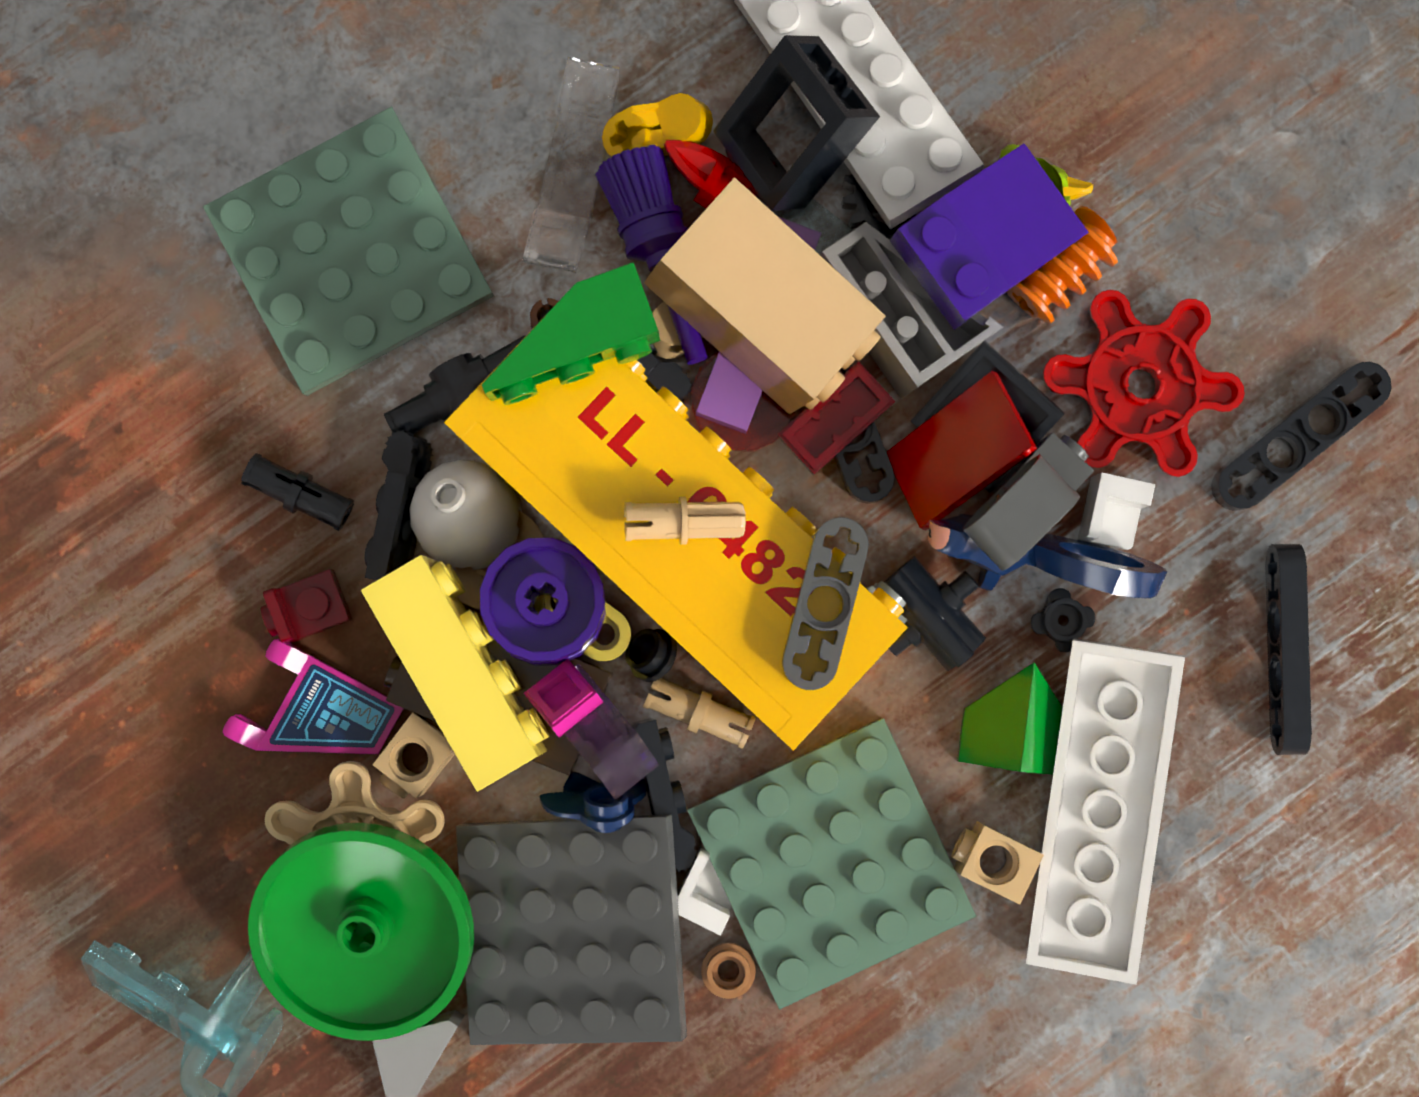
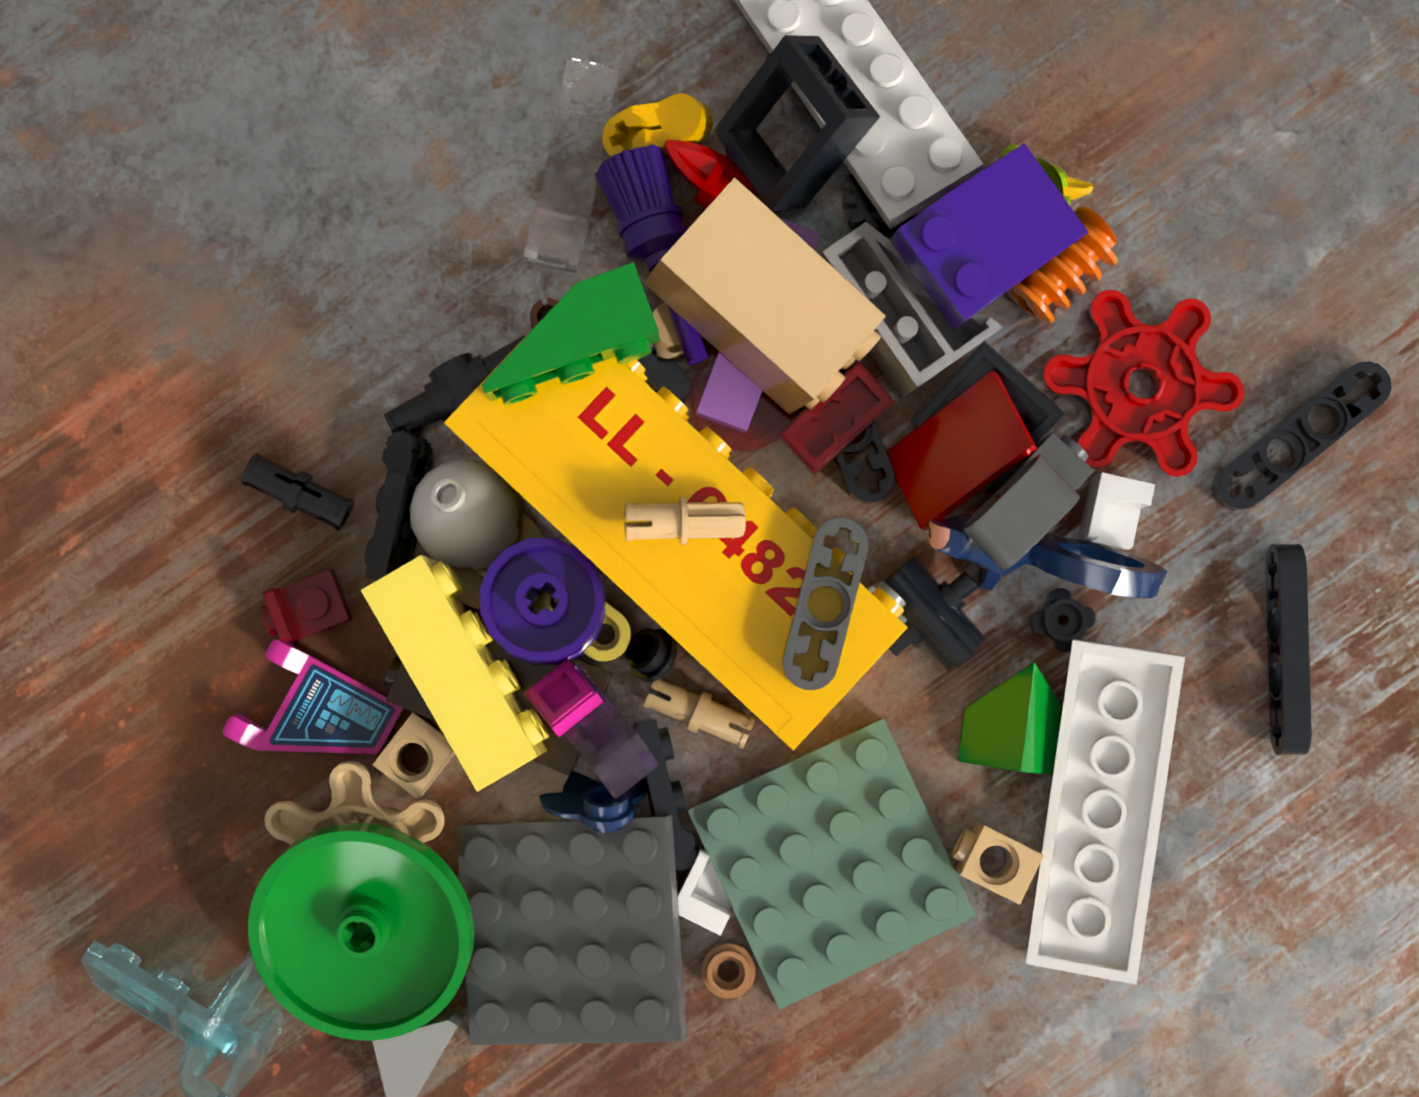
sand green plate [203,106,494,396] -> none

